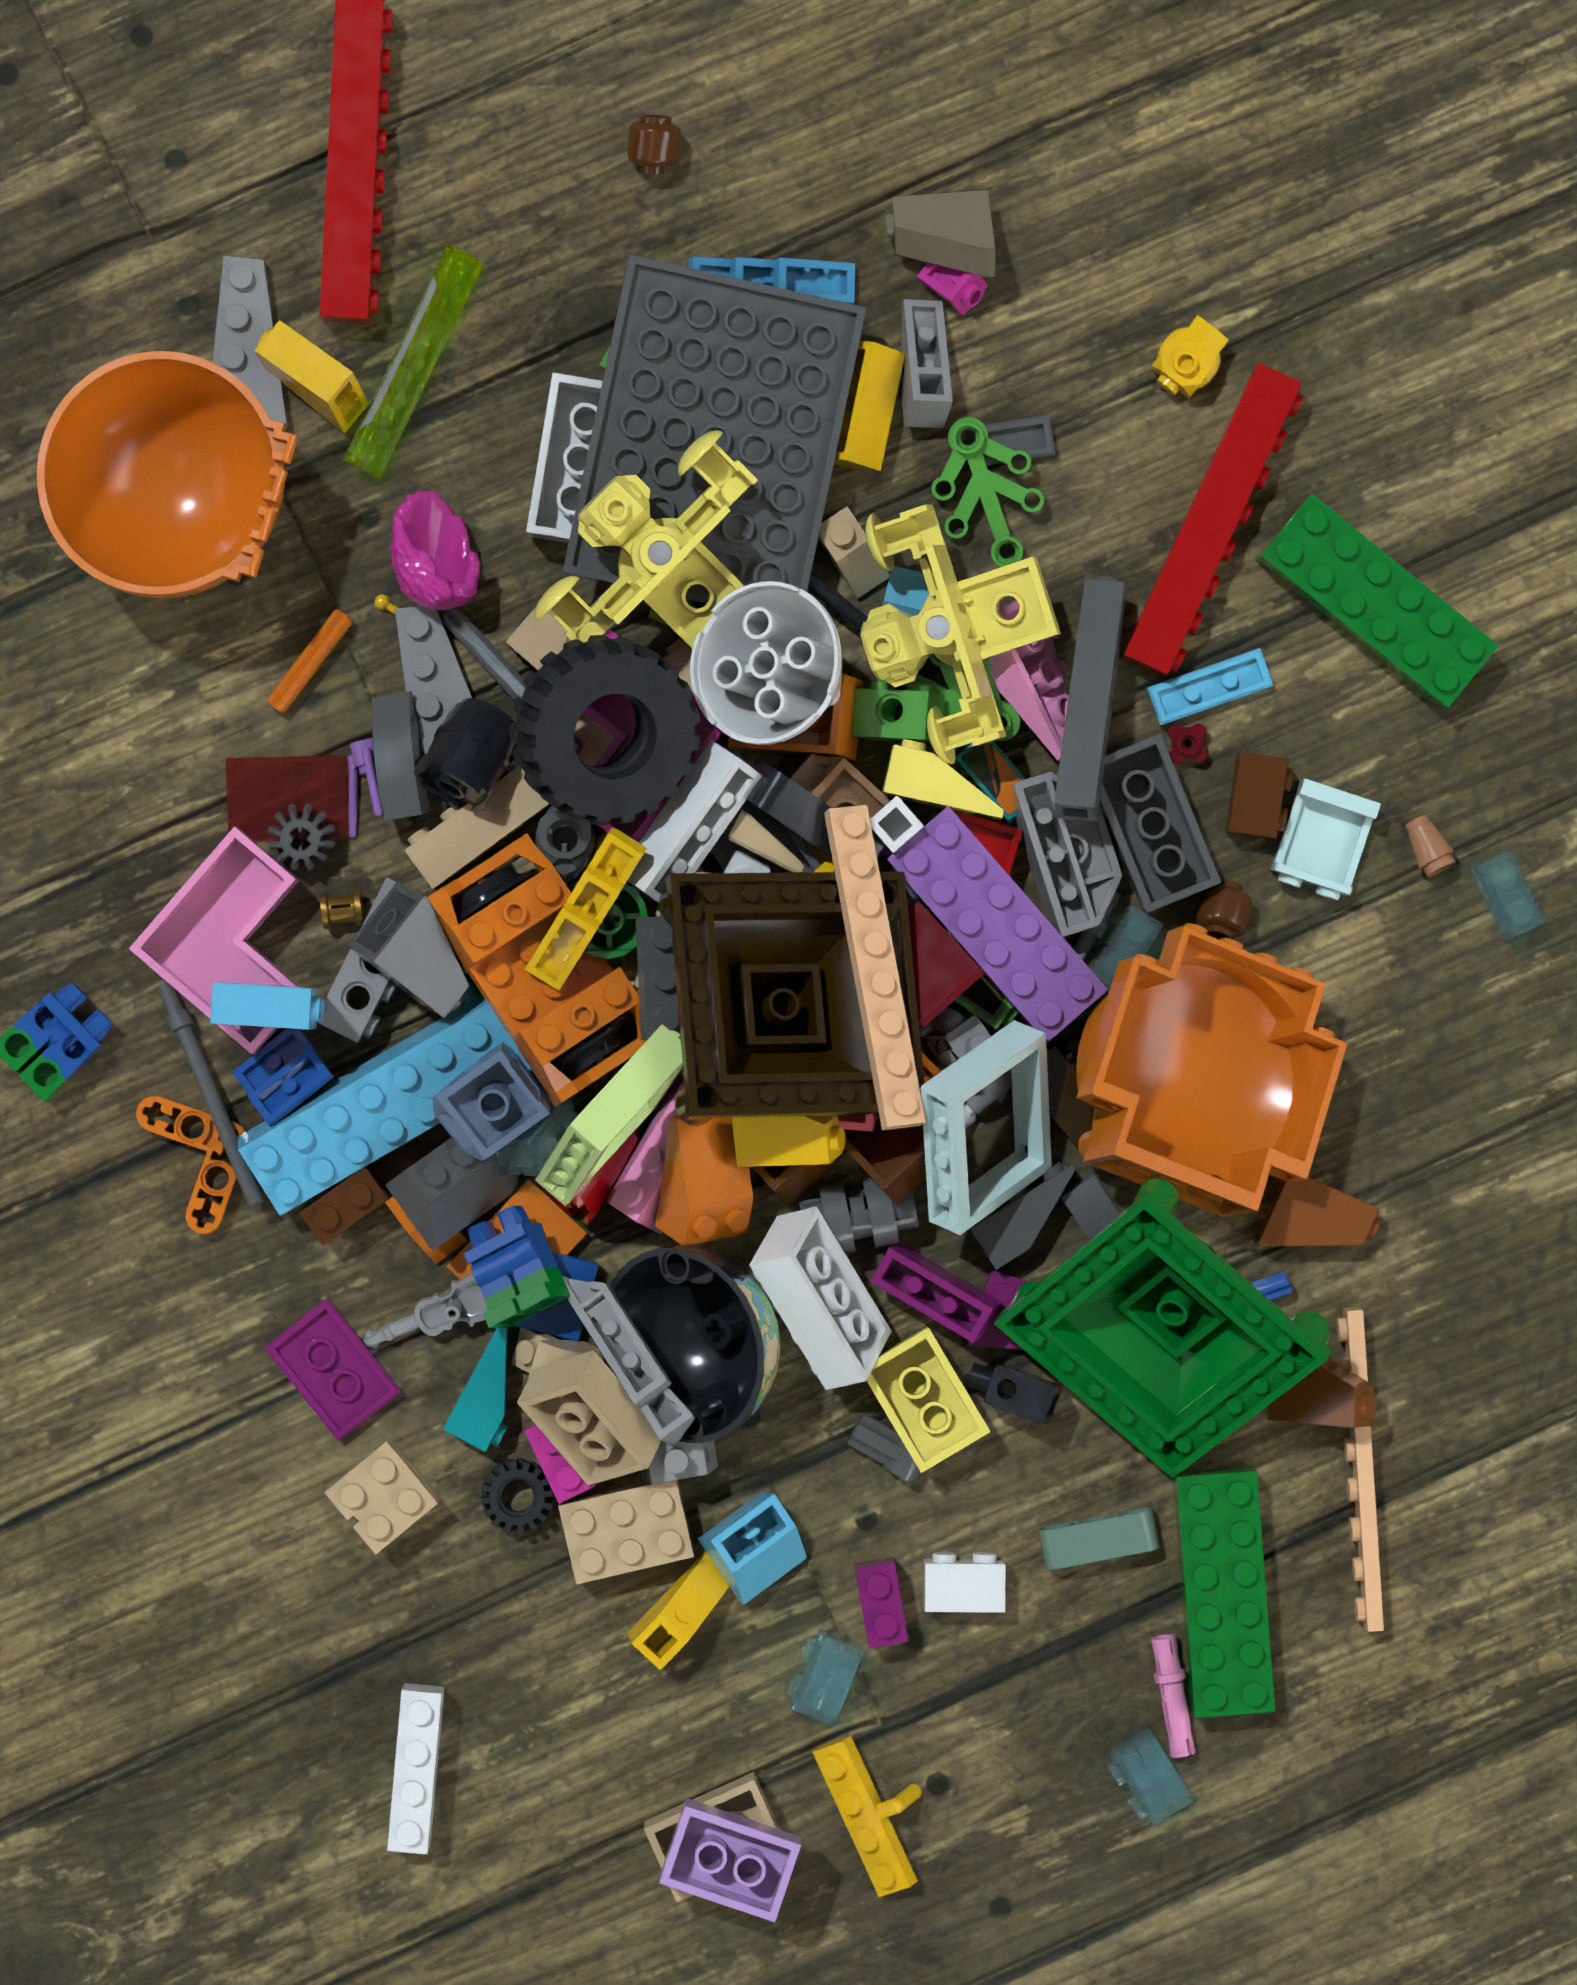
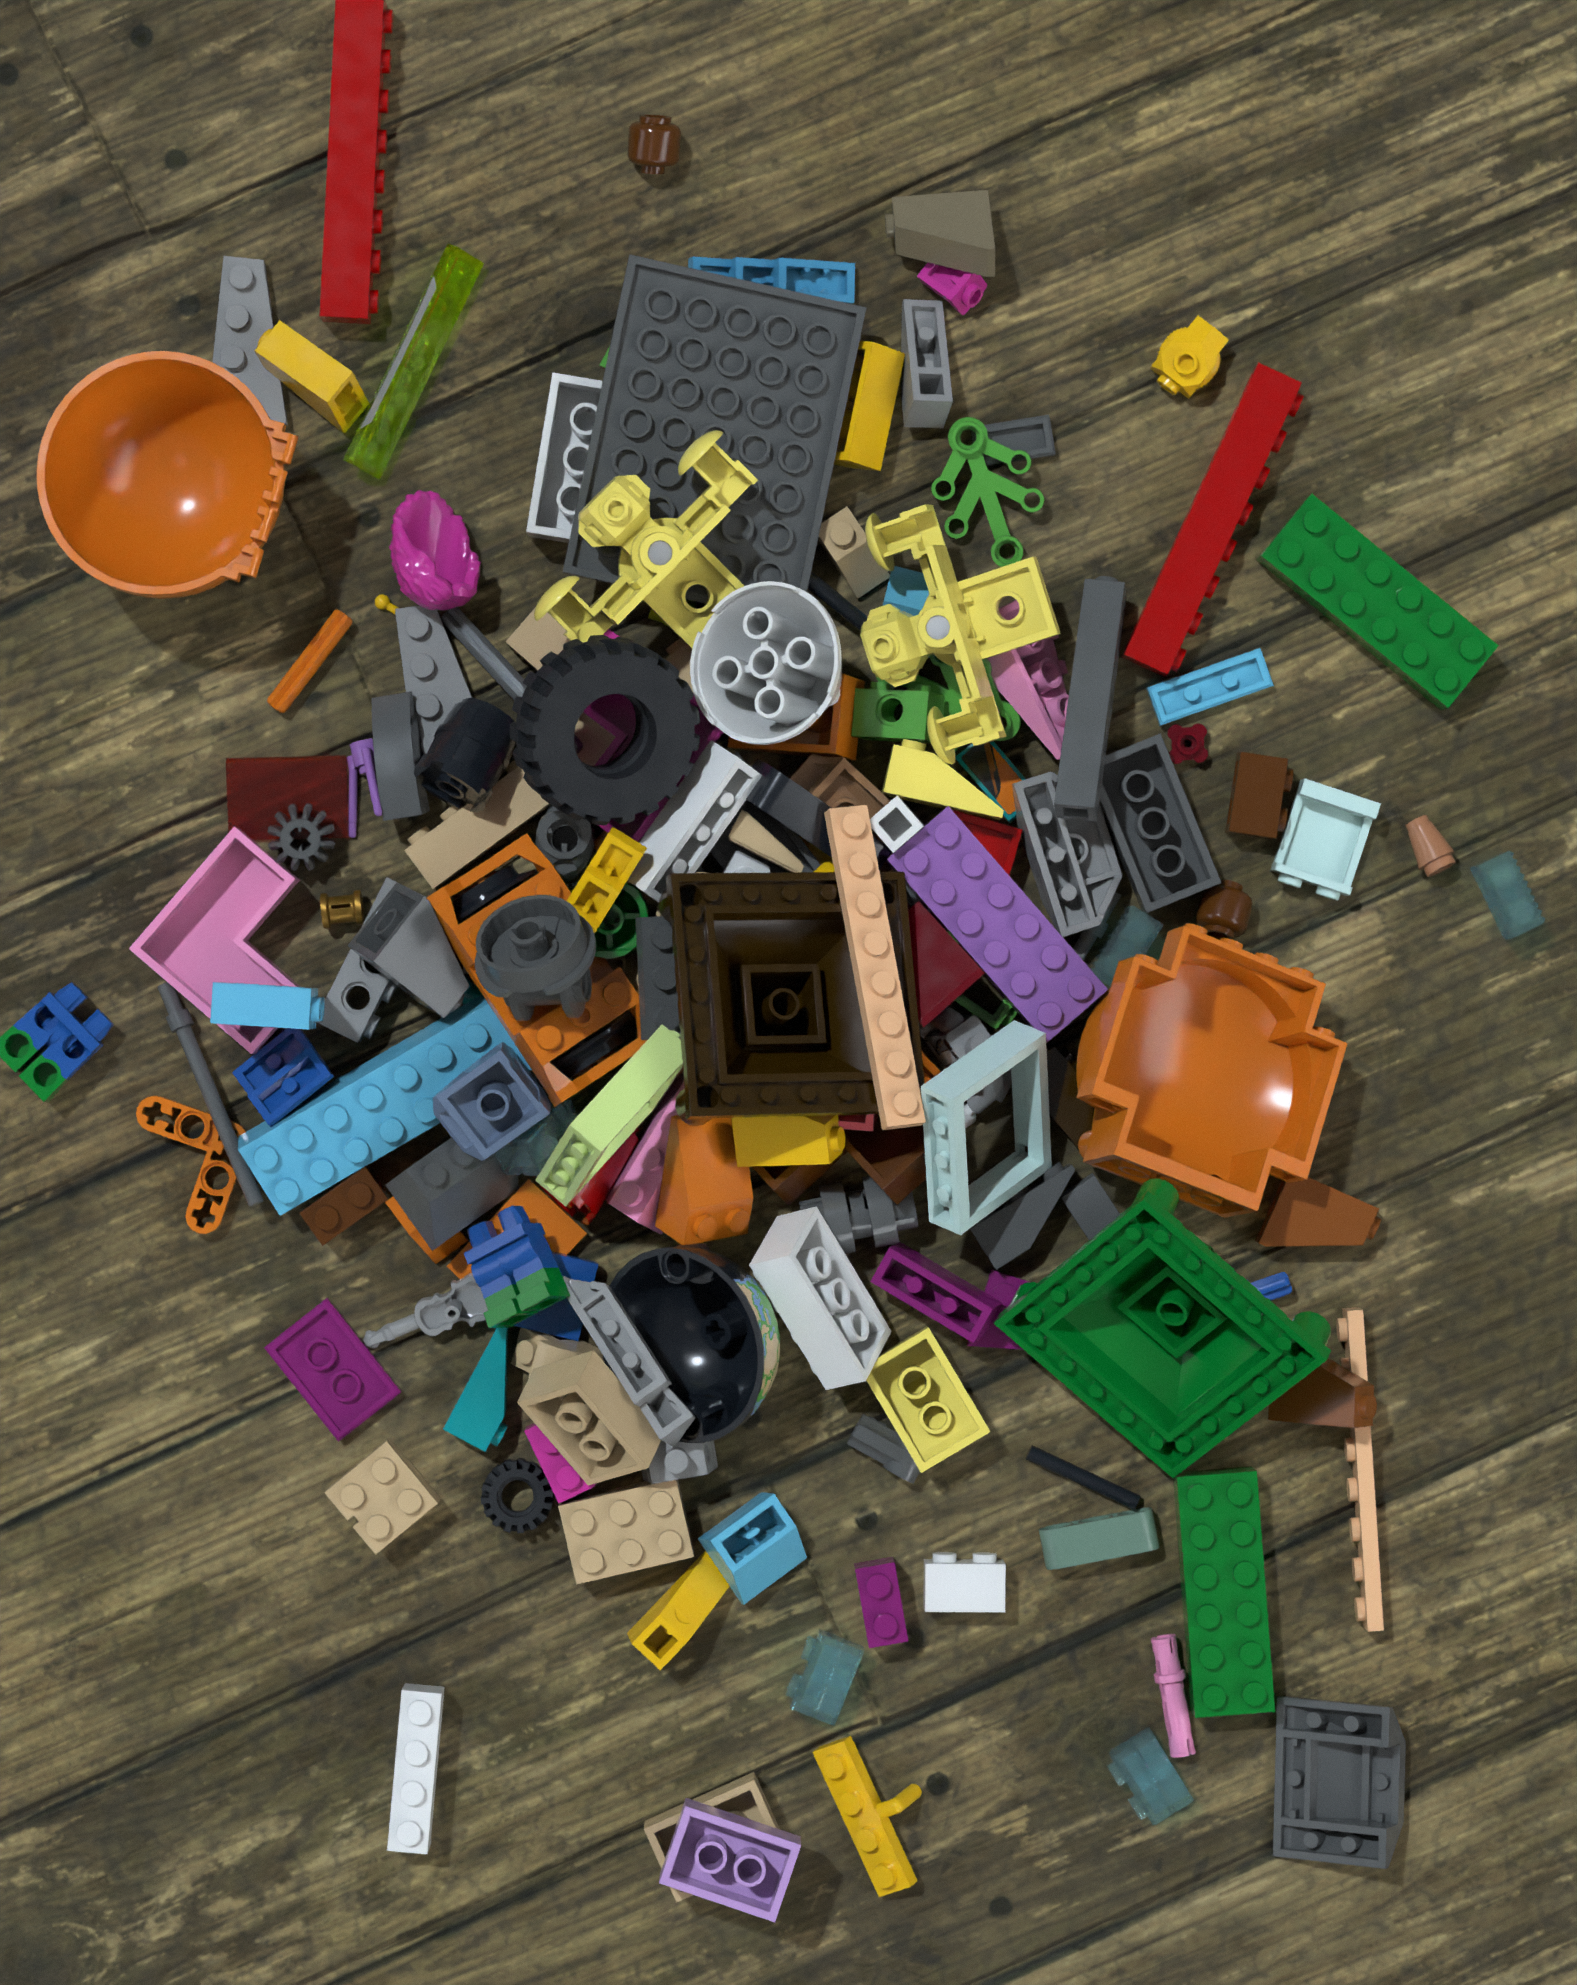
black torso [966,1363,1064,1425] -> none
none -> dark grey piece [475,895,597,1021]
none -> black bar [1025,1445,1141,1510]
none -> dark grey slope [1273,1696,1406,1869]

